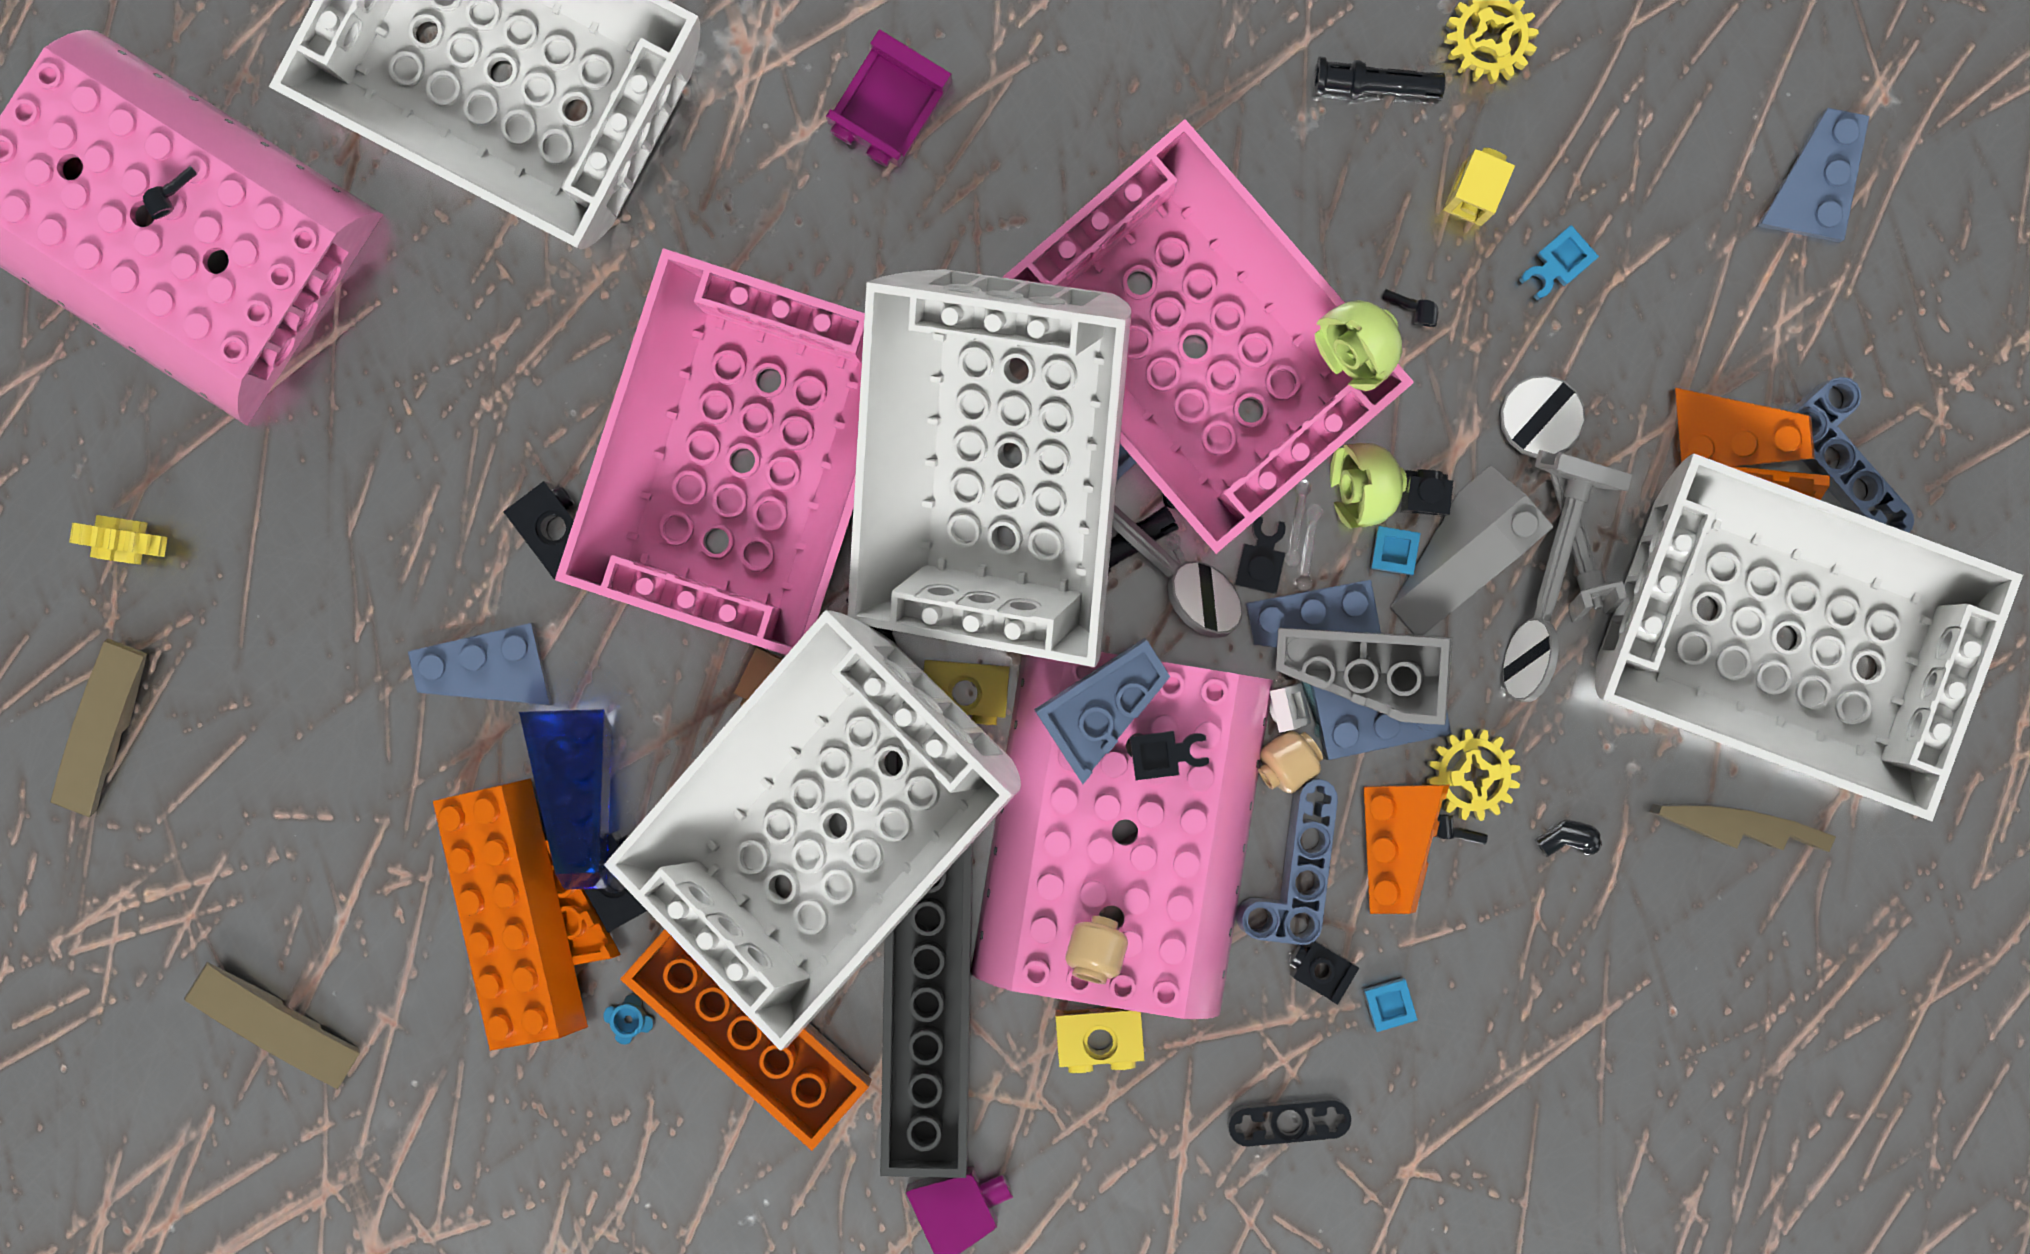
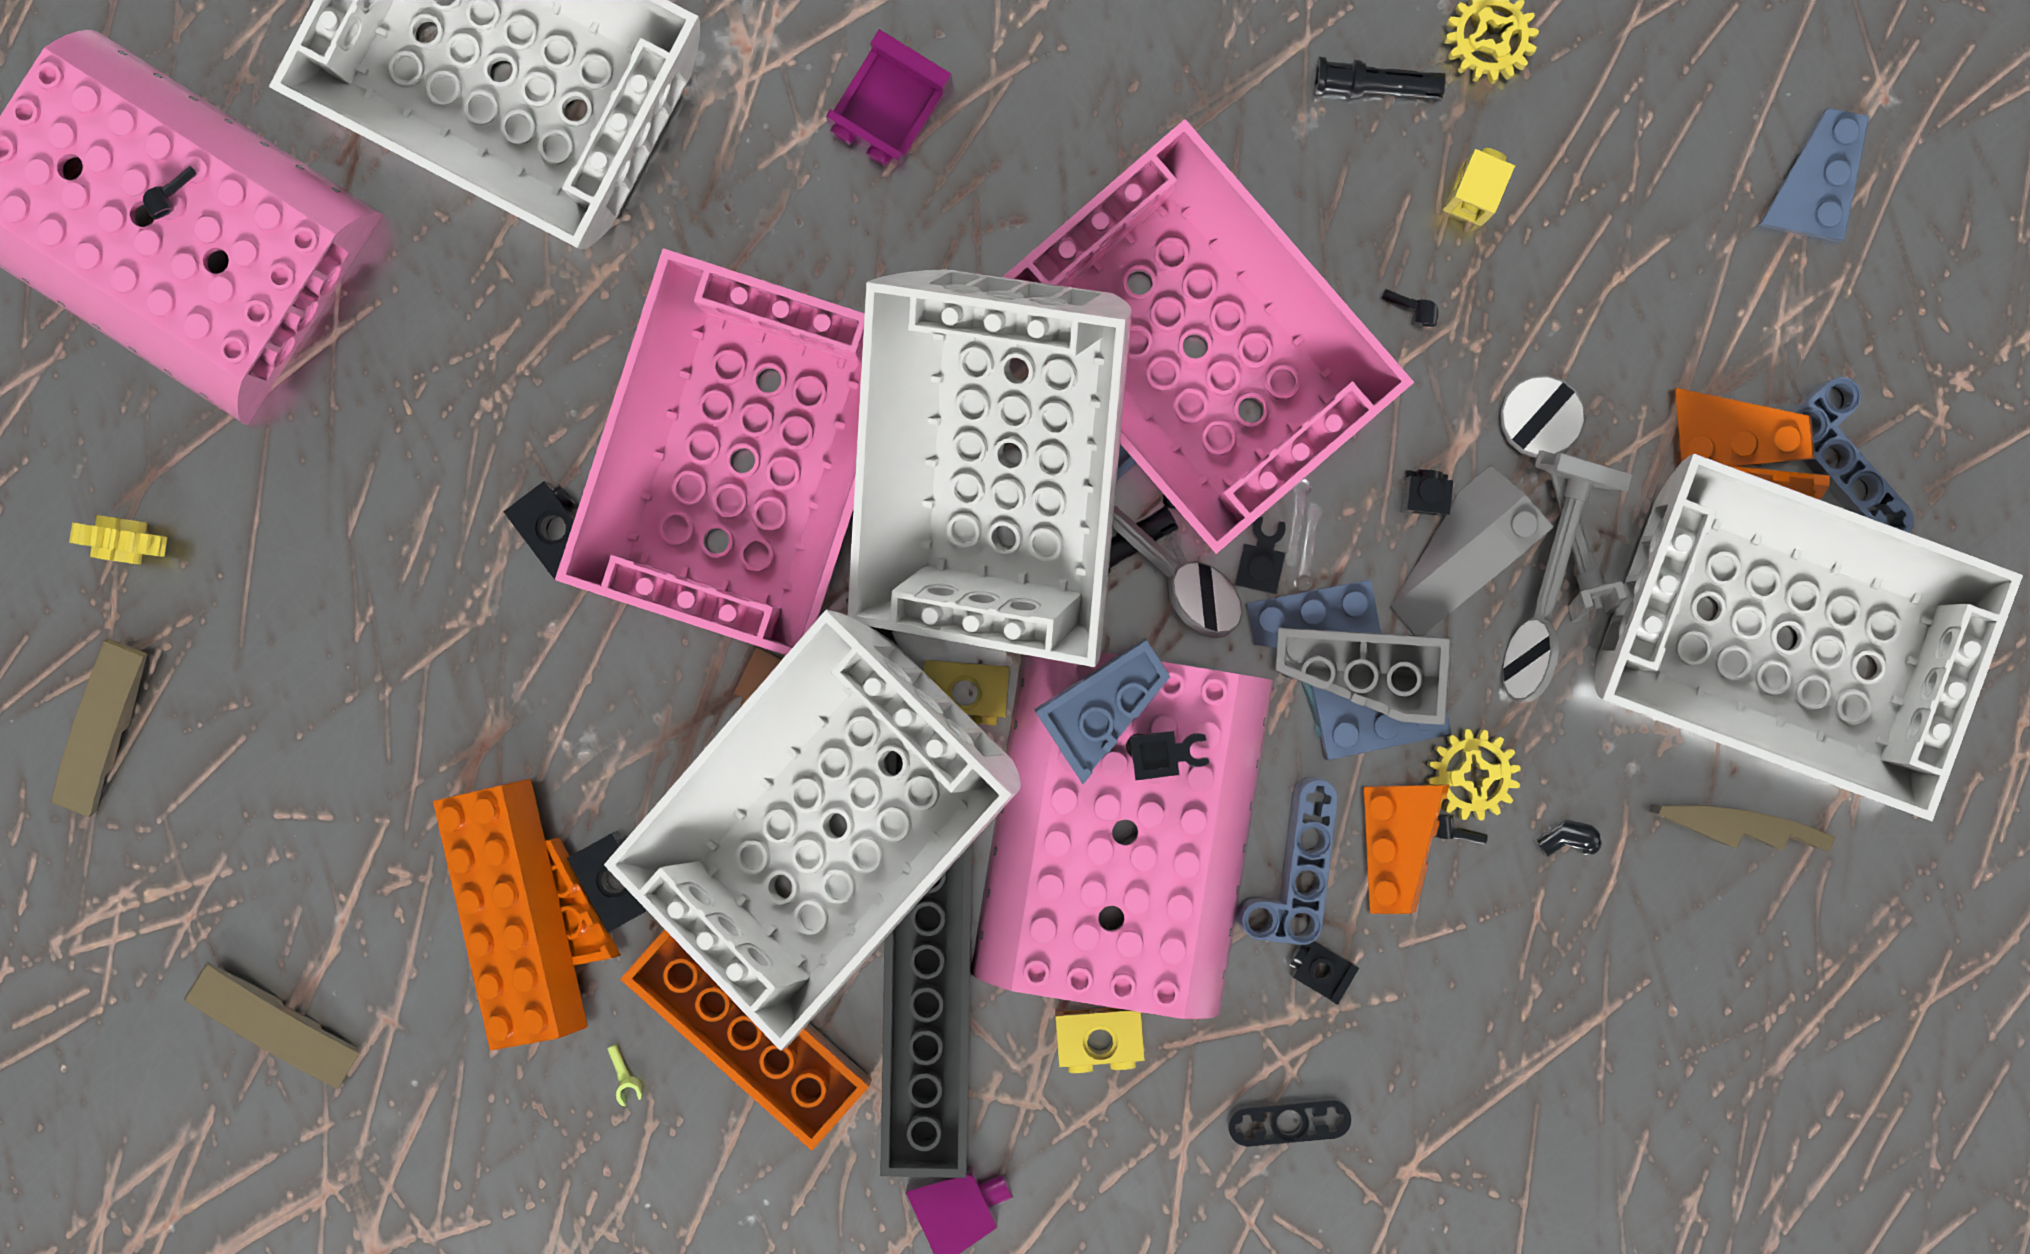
sand blue wing [408,623,553,705] -> none
clear blue wedge [519,709,612,889] -> none
dark azure plate [603,994,654,1045] -> none
tan head [1065,916,1128,984] -> none
tan head [1258,730,1323,794] -> none
white plate [1269,683,1311,733] -> none
yellowish green cylinder [1315,300,1402,391] -> none
yellowish green cylinder [1330,443,1407,528] -> none
dark azure plate [1363,978,1417,1032] -> none
dark azure plate [1371,526,1421,576] -> none
dark azure plate [1519,225,1599,300] -> none
none -> yellowish green hand [607,1045,643,1106]

